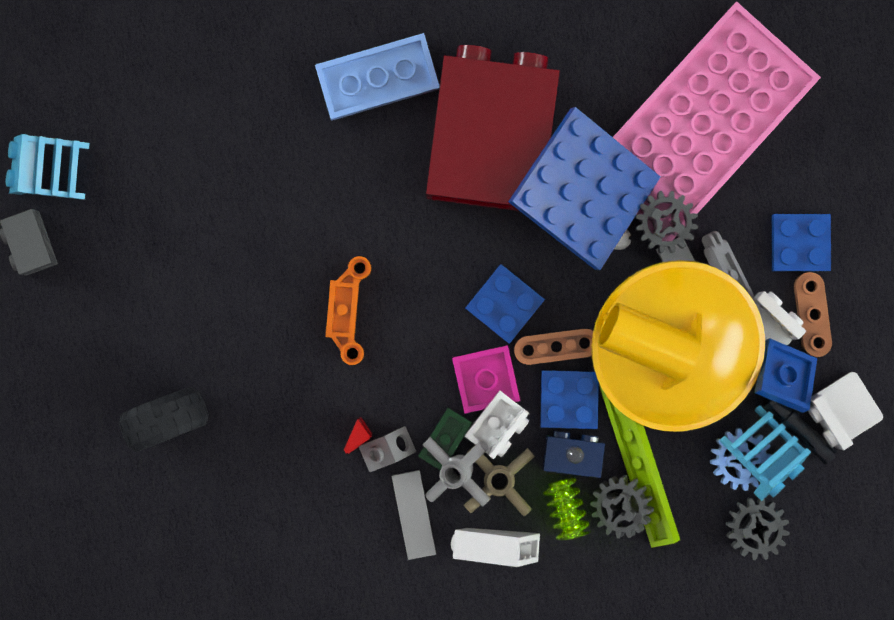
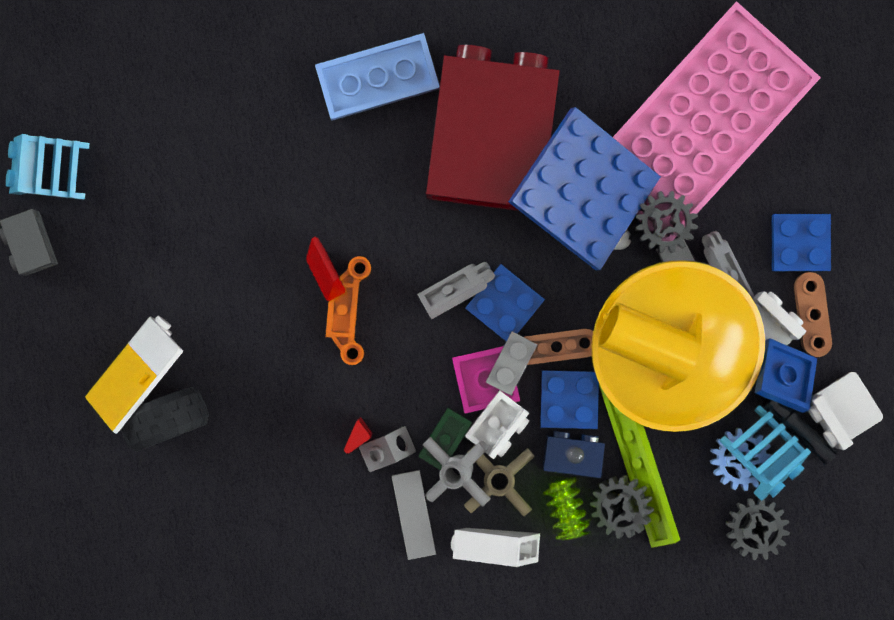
none -> door [85,315,183,434]
none -> red slope [306,236,346,301]
none -> light grey hinge [417,262,495,319]
none -> light grey plate [486,332,537,395]

